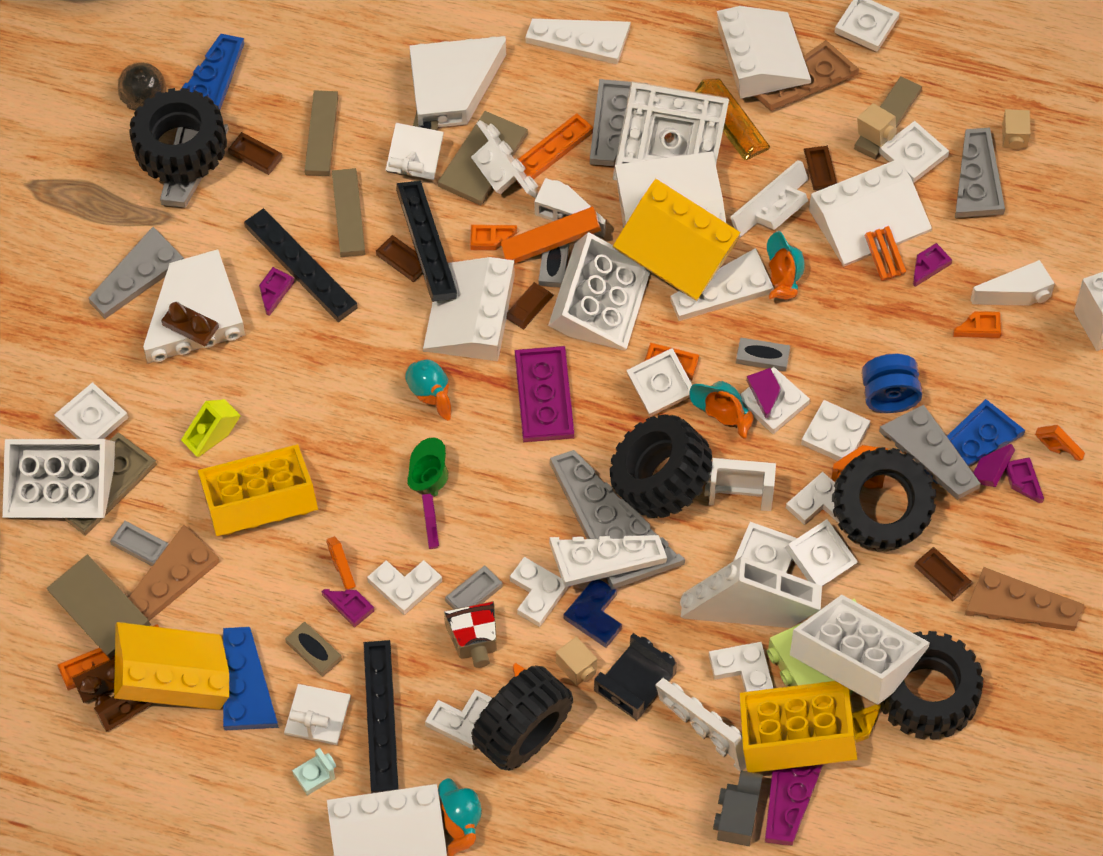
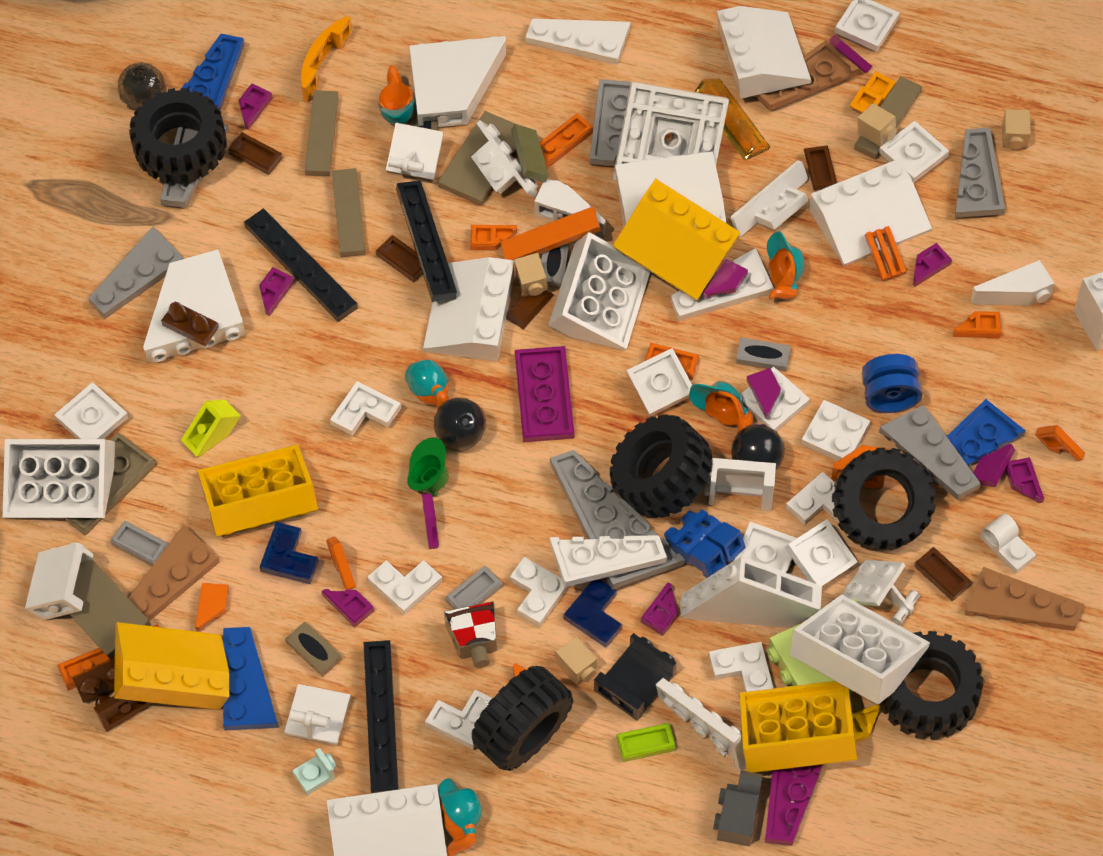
none -> white panel [25,542,94,620]
none -> orange tile [195,583,229,631]
none -> magenta tile [239,83,273,130]
none -> clear blue plate [259,522,319,584]
none -> light orange slope [301,16,352,102]
none -> white plate [330,381,401,436]
none -> orange hair [378,65,415,125]
none -> black piece [433,397,486,450]
none -> olive tile [511,124,549,182]
none -> tan brick [514,253,548,297]
none -> lime tile [616,723,676,762]
none -> magenta tile [641,582,678,636]
none -> blue hips [664,509,746,578]
none -> magenta tile [703,259,748,299]
none -> black piece [731,424,785,471]
none -> magenta tile [829,34,873,73]
none -> white plate [842,560,920,625]
none -> light orange slope [849,71,896,114]
none -> white plate [980,514,1036,574]

